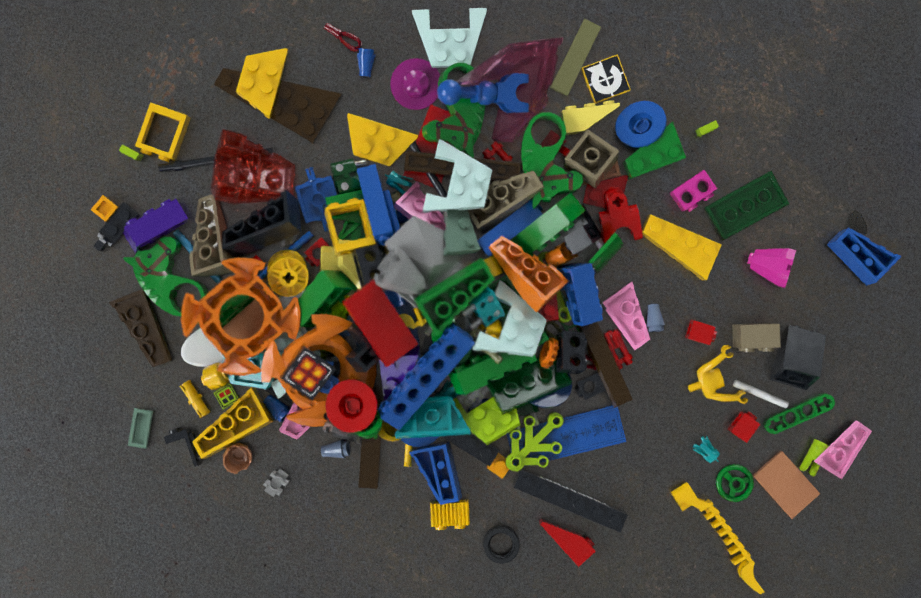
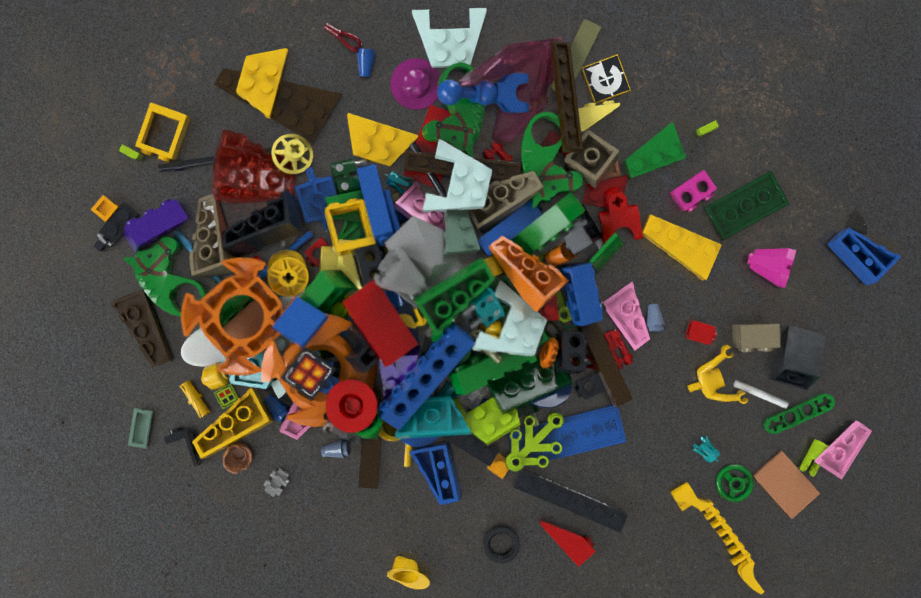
yellow brick [430,500,470,530] -> none
blue hat [615,101,667,148] -> none
red brick [727,411,760,443] -> none
none -> light yellow wheel [271,134,313,174]
none -> blue tile [272,297,328,349]
none -> yellow piece [387,556,430,589]
none -> dark brown tile [550,41,583,153]

